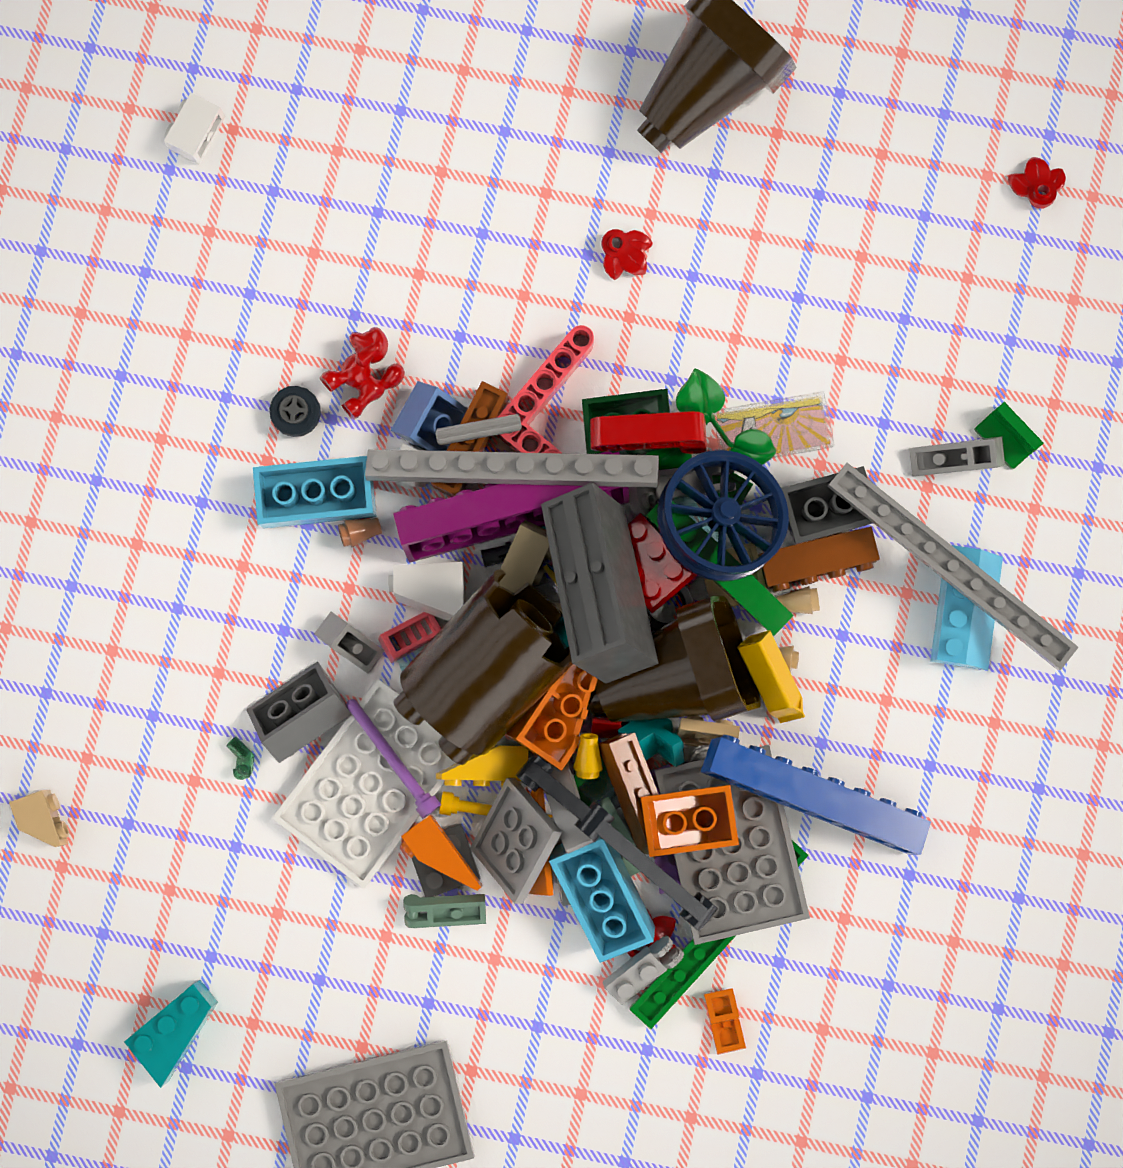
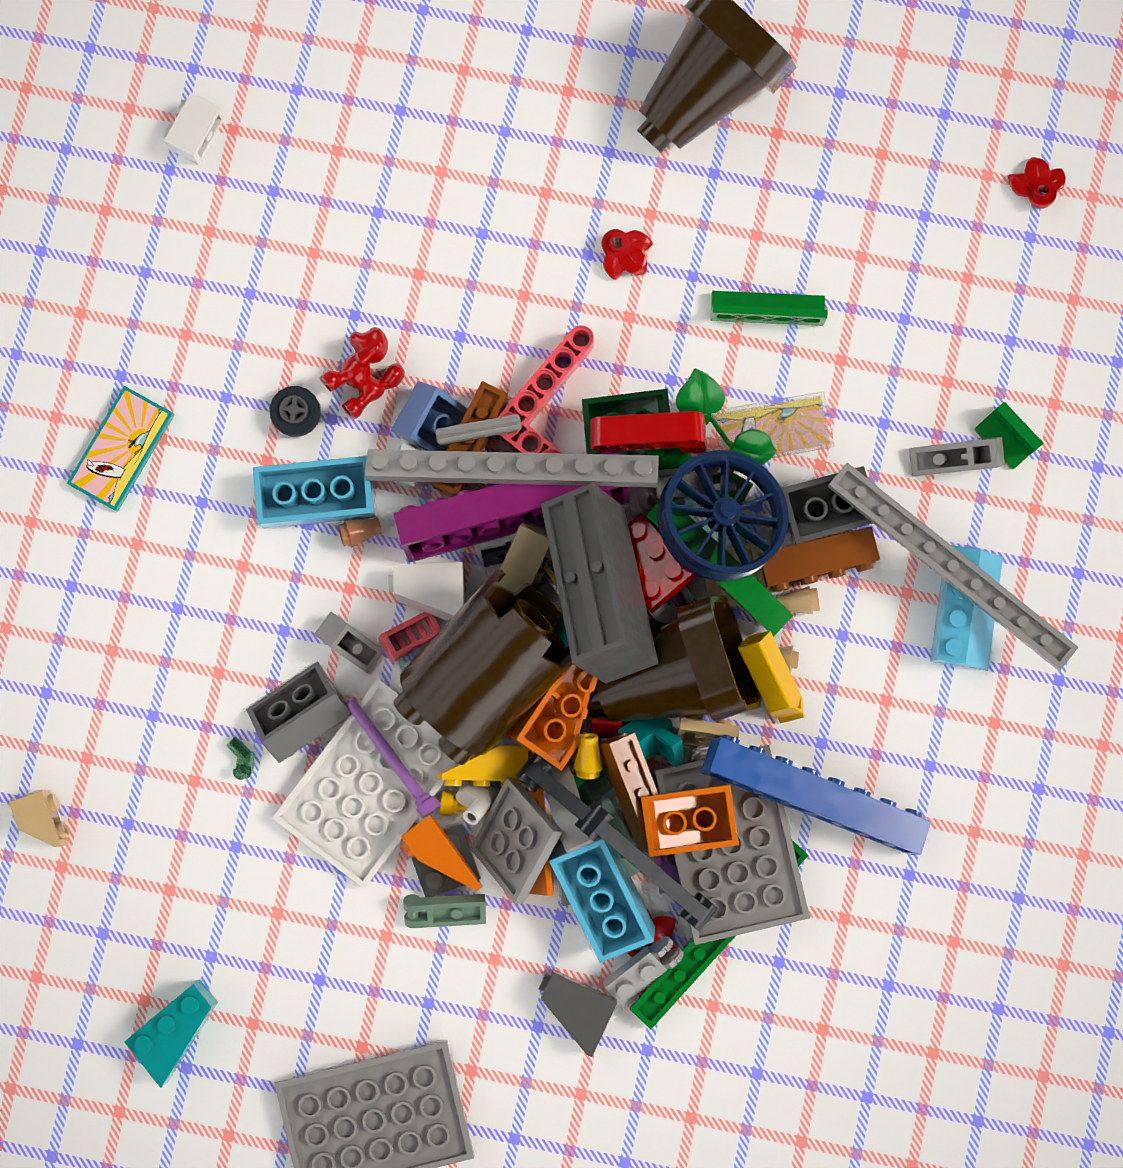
orange slope [704,988,746,1055] -> none
none -> tile [66,386,175,512]
none -> white piece [456,780,498,825]
none -> dark grey slope [538,969,617,1057]
none -> green fence [710,290,828,326]

